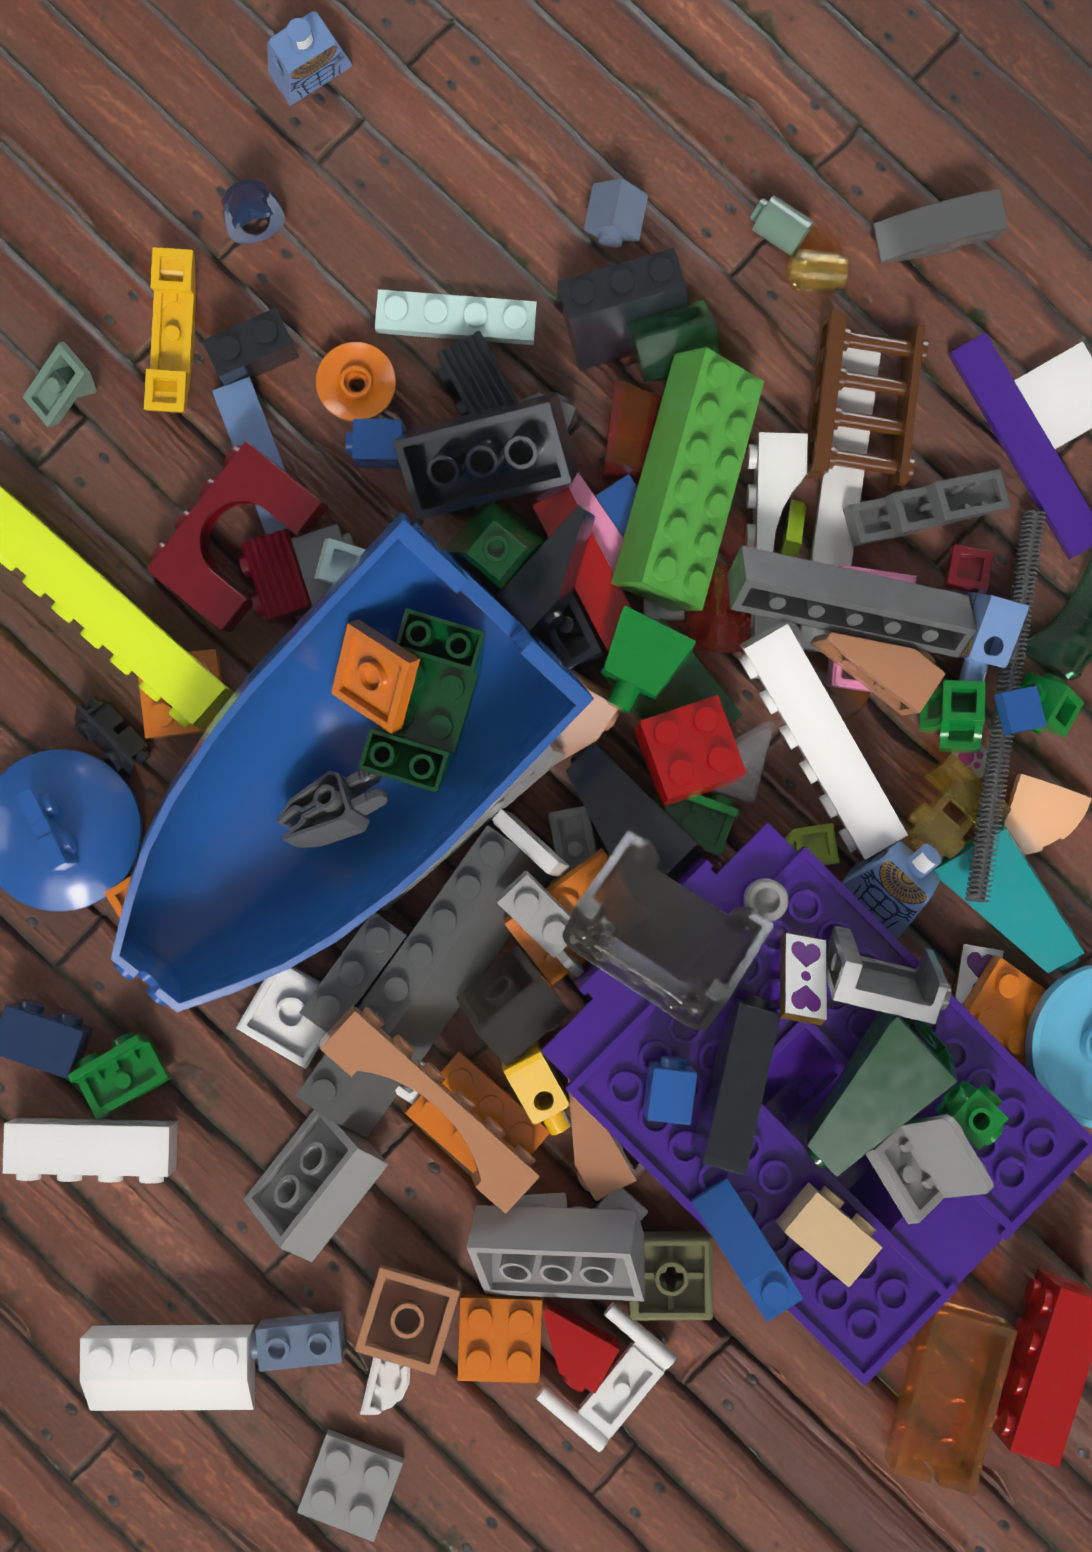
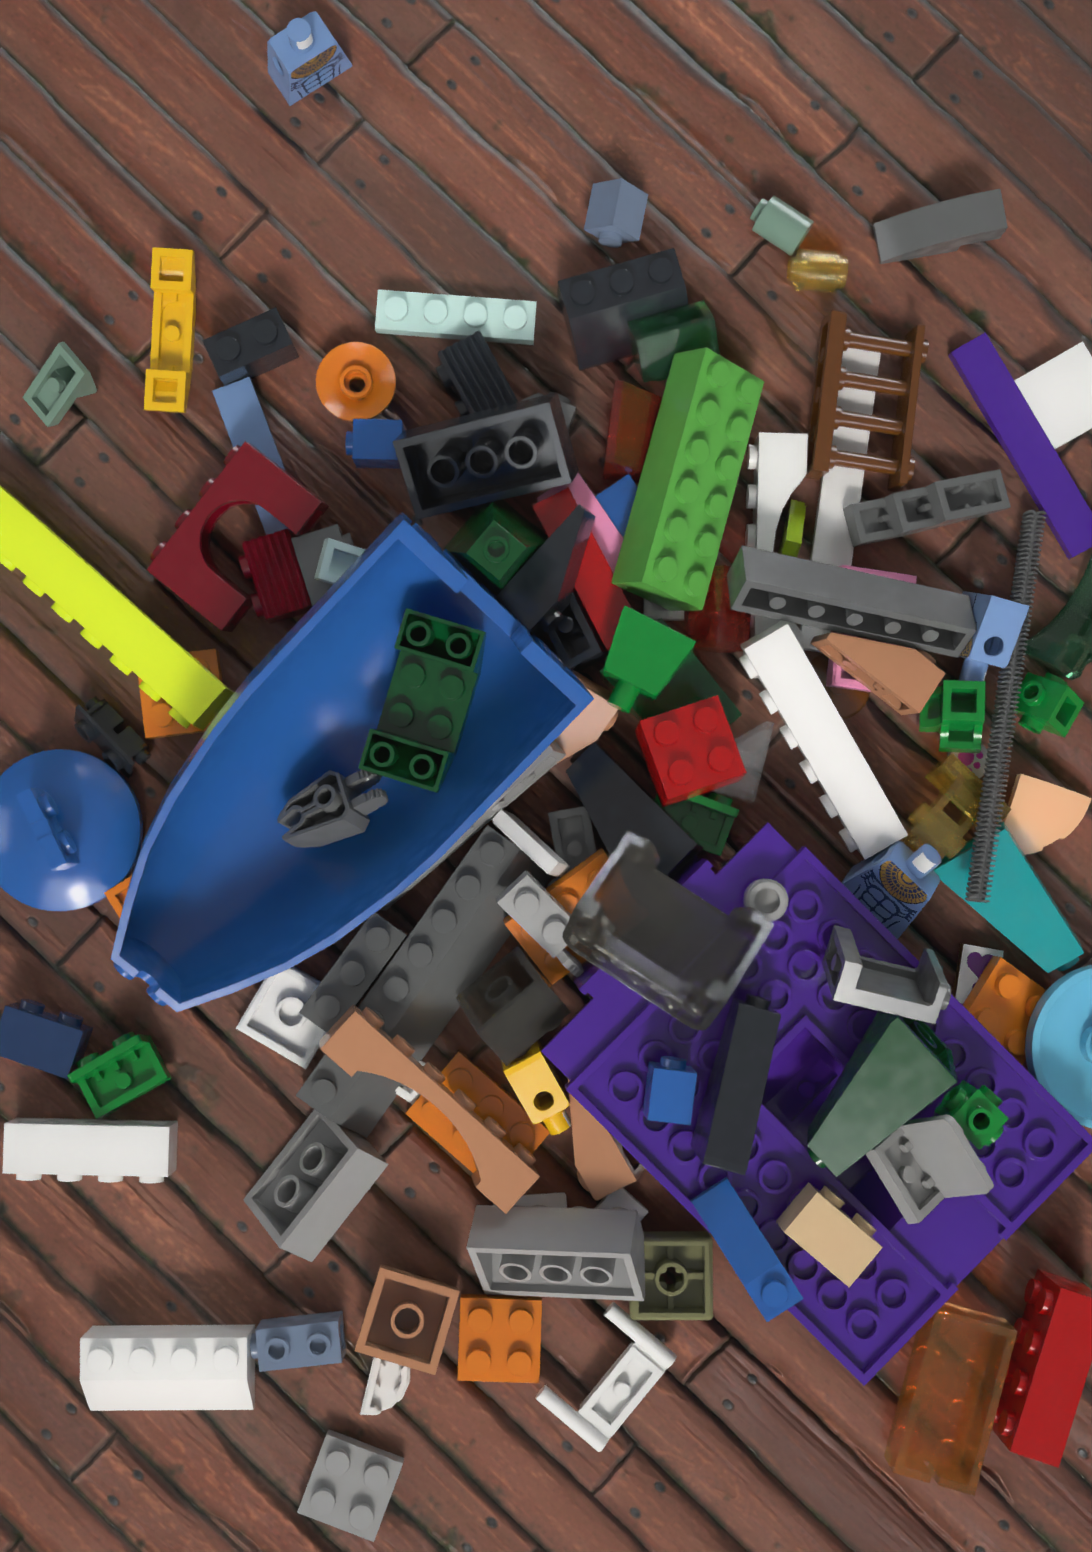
dark blue hair [221,179,285,244] -> none
orange plate [331,619,420,734] -> none
red slope [543,1299,620,1393] -> none
tile [780,933,827,1025] -> none
lime tile [785,823,839,865] -> none
dark red tile [944,544,994,594] -> none
blue tile [994,686,1047,735] -> none

